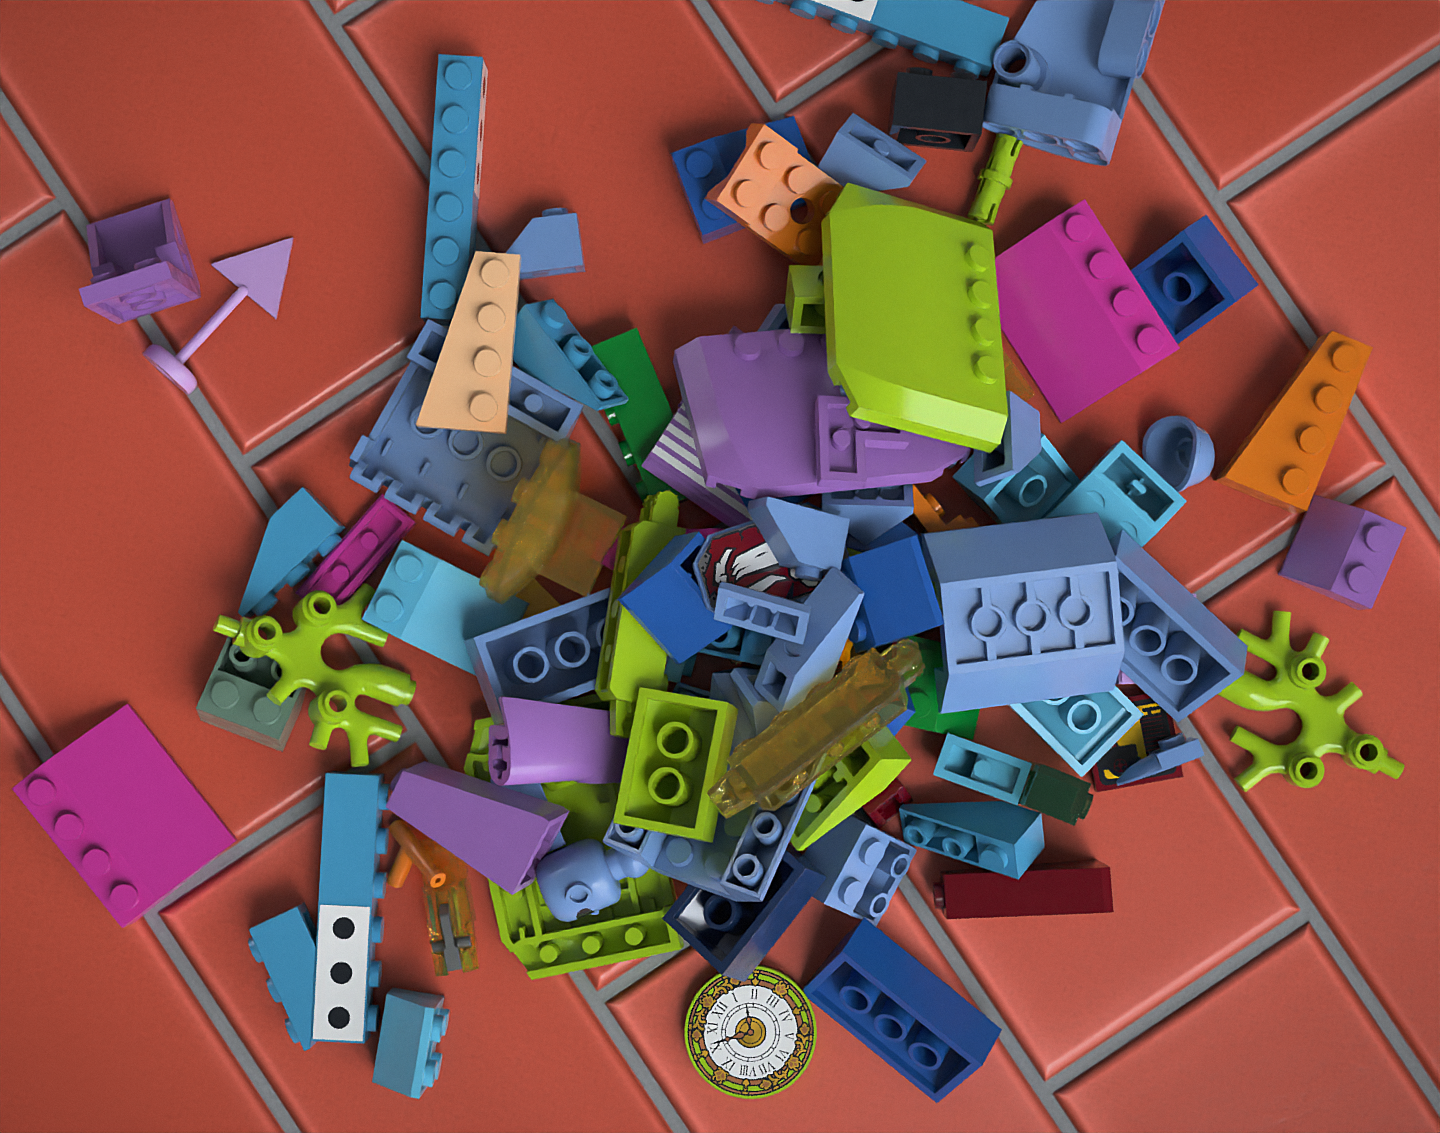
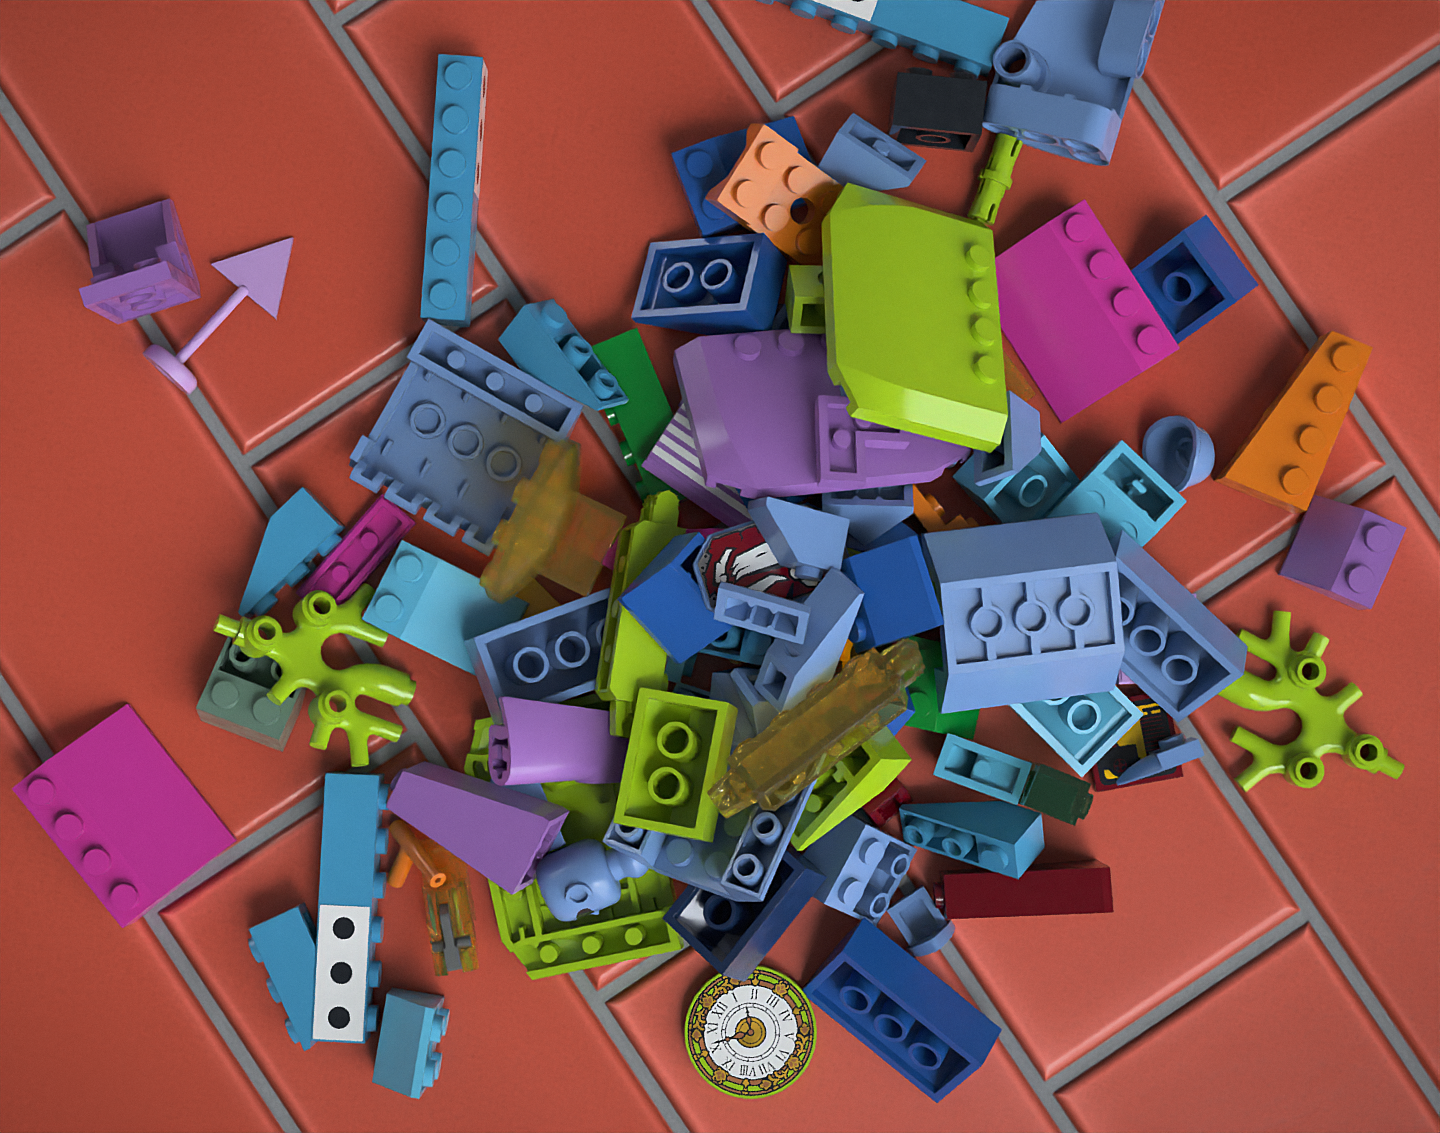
light nougat wing [416,251,522,434] -> none
medium blue slope [506,208,586,280] -> none
none -> blue slope [631,233,787,336]
none -> medium blue tile [887,885,955,957]

